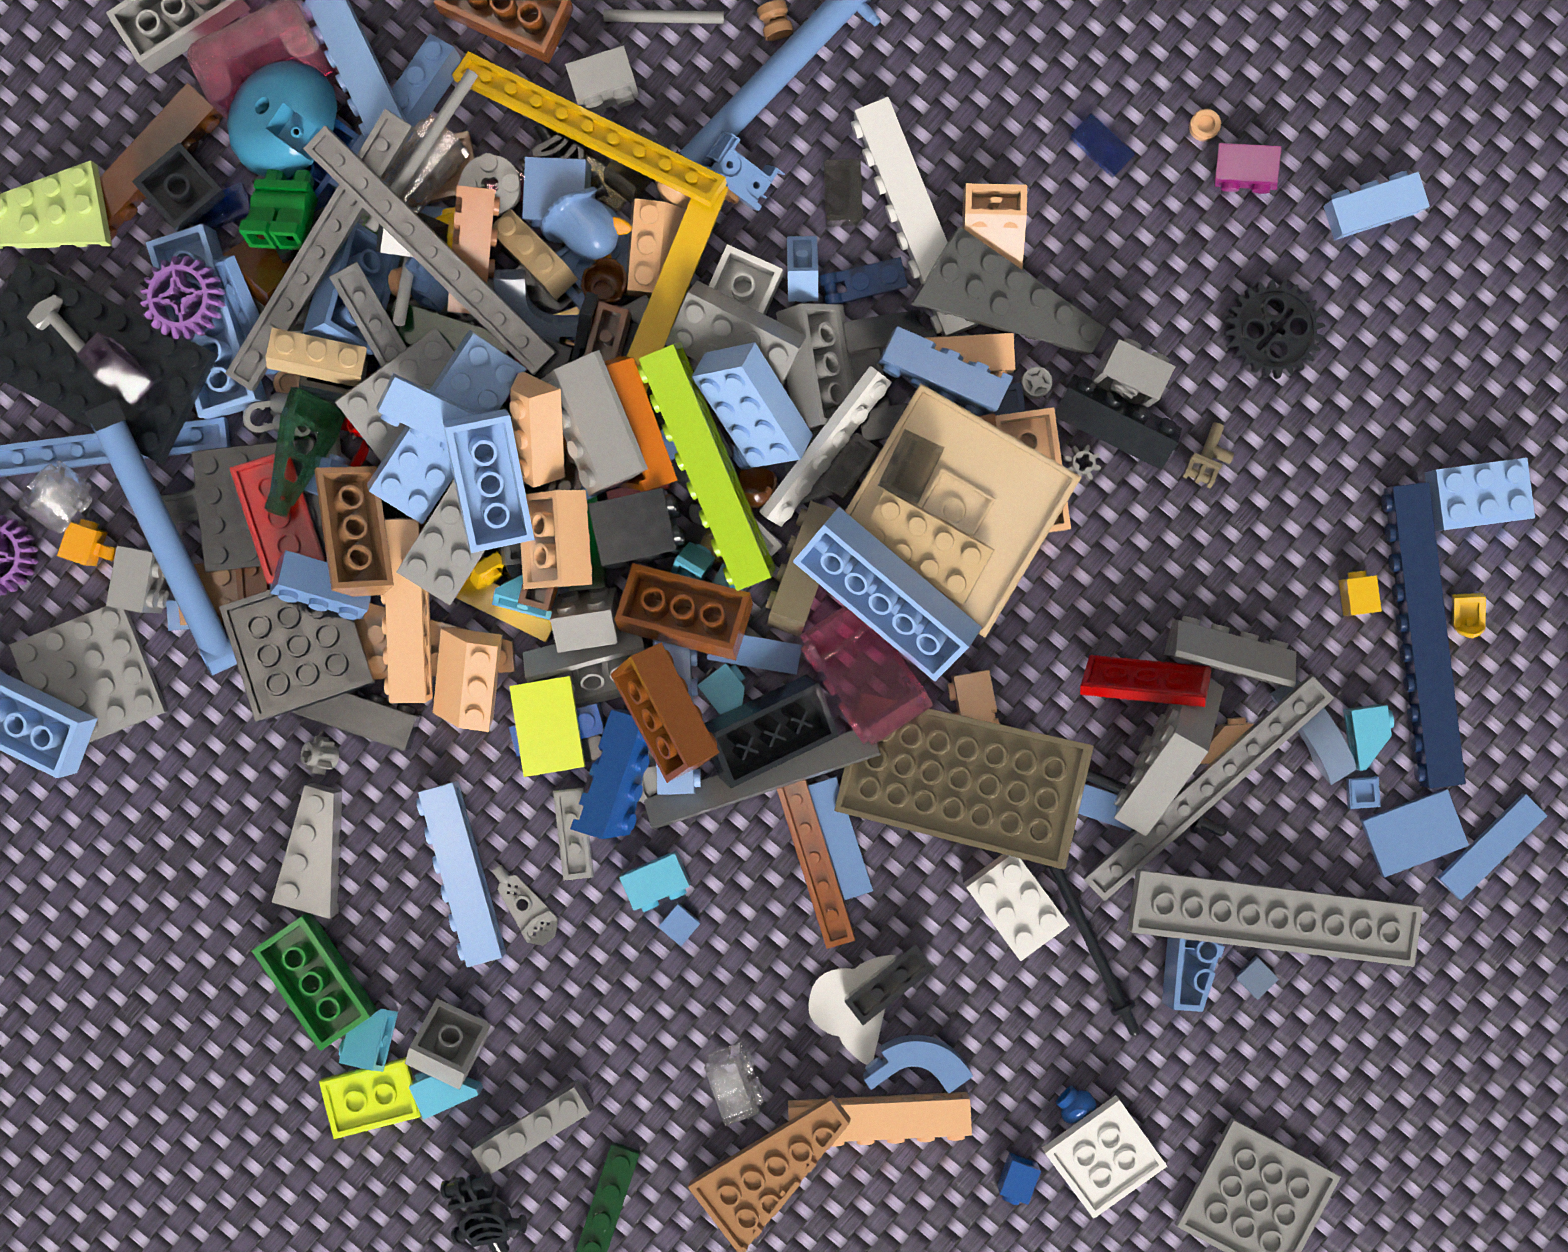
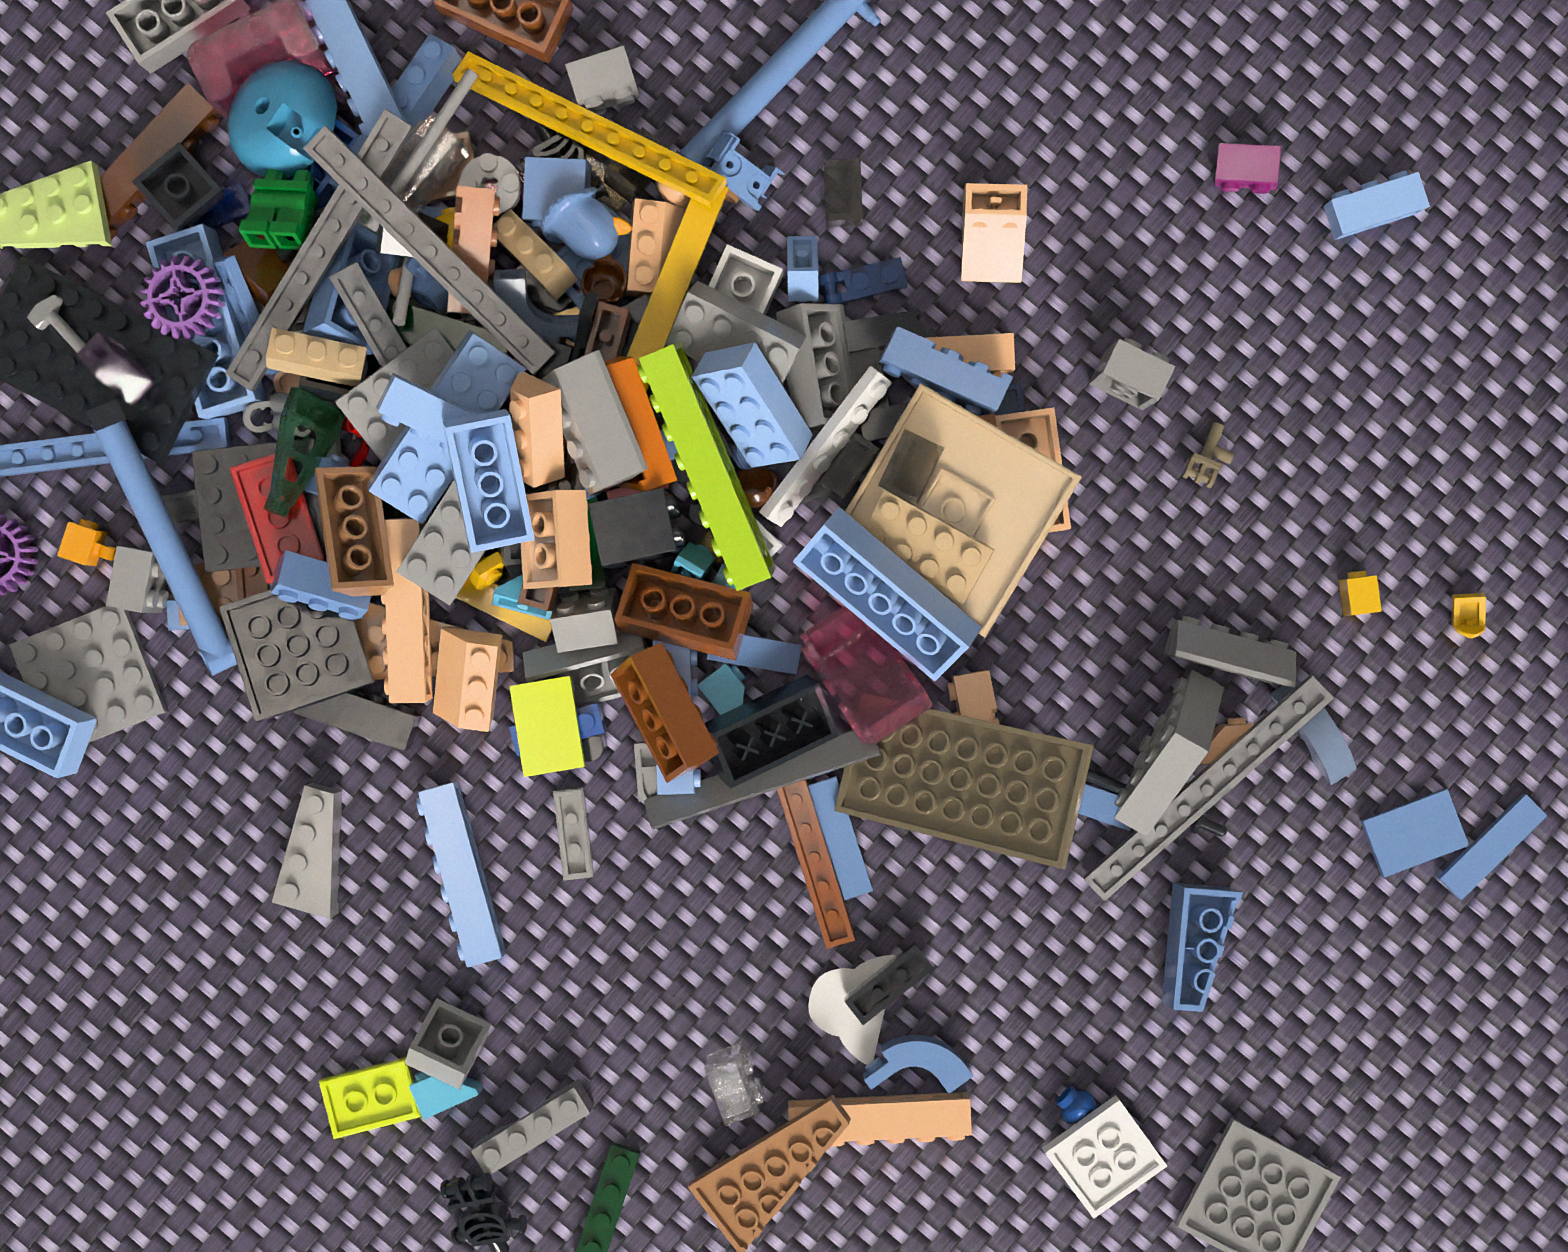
clear brick [19,460,92,533] -> none
green brick [252,913,378,1051] -> none
light grey gear [301,736,339,775] -> none
medium azure slope [339,1009,398,1072] -> none
light grey piece [492,865,559,946] -> none
blue wedge [570,709,649,839] -> none
light grey bar [603,9,724,24] -> none
medium azure brick [619,850,691,912] -> none
medium blue tile [658,903,701,946] -> none
medium nougat wheel [757,0,794,41] -> none
dark tan wedge [766,501,836,637] -> none
white brick [851,97,978,337] -> none
dark grey wing [910,227,1106,355] -> none
white brick [964,854,1070,961] -> none
blue brick [997,1152,1041,1205] -> none
light grey wheel [1020,367,1052,399] -> none
black bar [1048,866,1140,1037] -> none
black brick [1055,374,1182,470] -> none
light grey gear [1063,445,1101,481] -> none
clear blue plate [1069,113,1135,178] -> none
red tile [1080,655,1212,707] -> none
light grey plate [1127,869,1423,967] -> none
light nougat tile [1189,109,1221,142] -> none
black gear [1224,280,1325,379] -> none
sand blue tile [1234,956,1279,1000] -> none
medium azure slope [1343,704,1394,771] -> none
medium blue tile [1346,776,1381,809] -> none
dark blue brick [1381,482,1466,789] -> none
light blue brick [1425,458,1535,531] -> none

